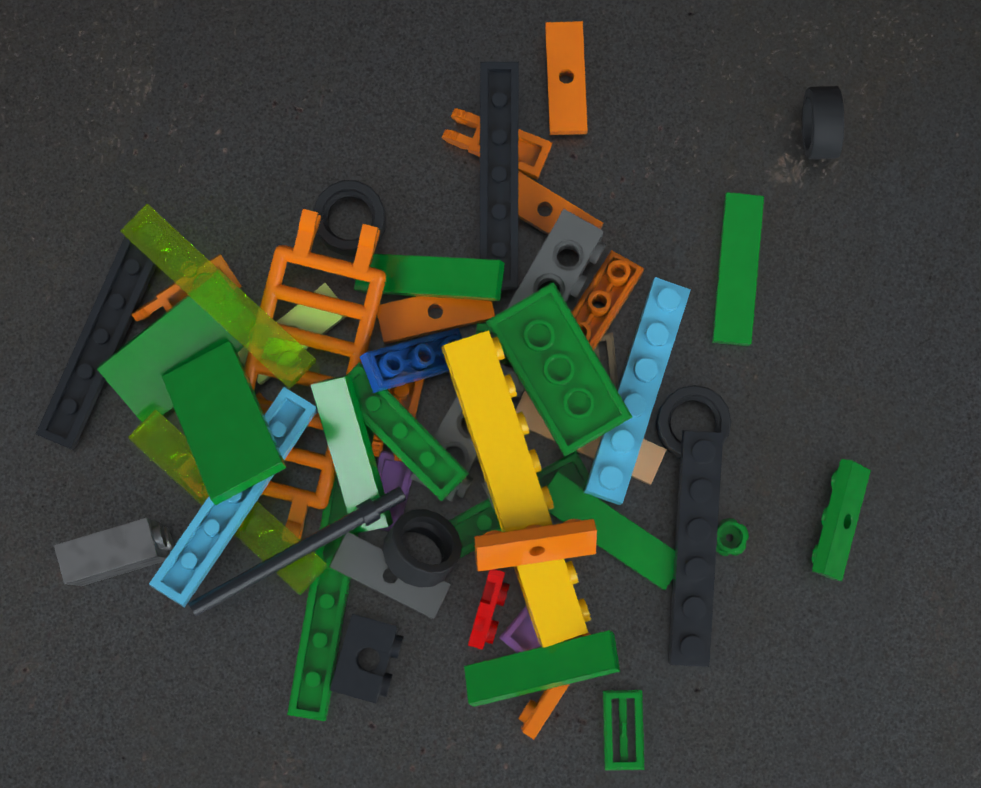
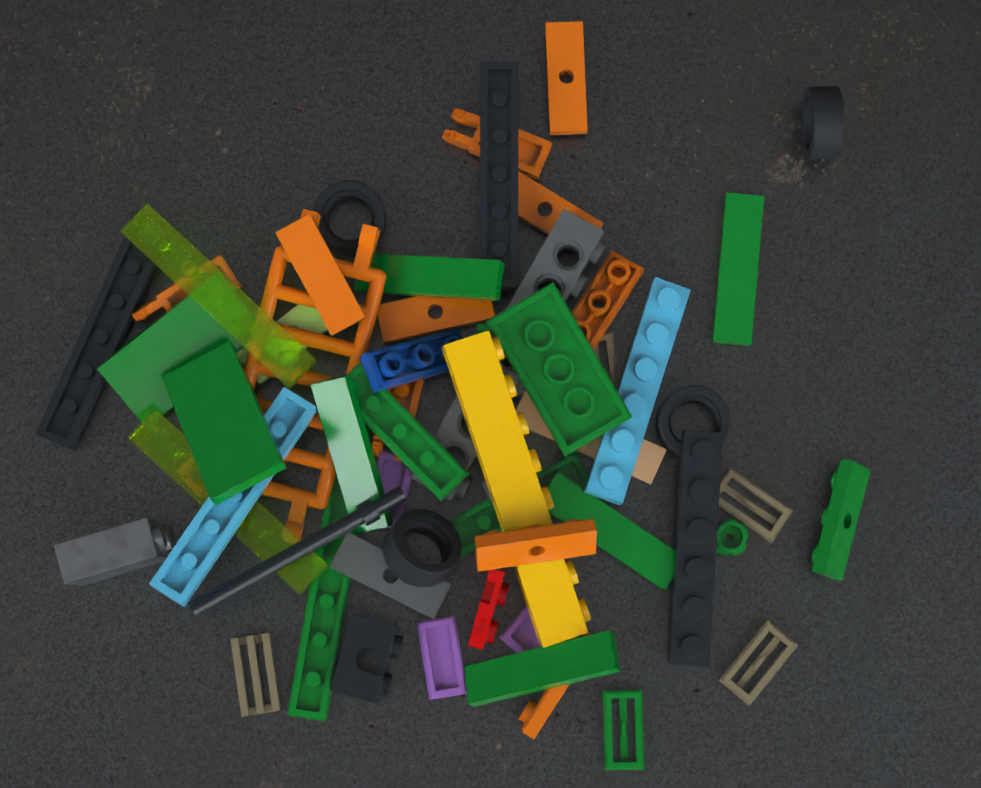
none -> dark tan tile [230,633,282,717]
none -> orange tile [275,214,366,336]
none -> medium lavender tile [417,616,467,700]
none -> dark tan tile [718,620,798,706]
none -> dark tan tile [719,467,794,543]

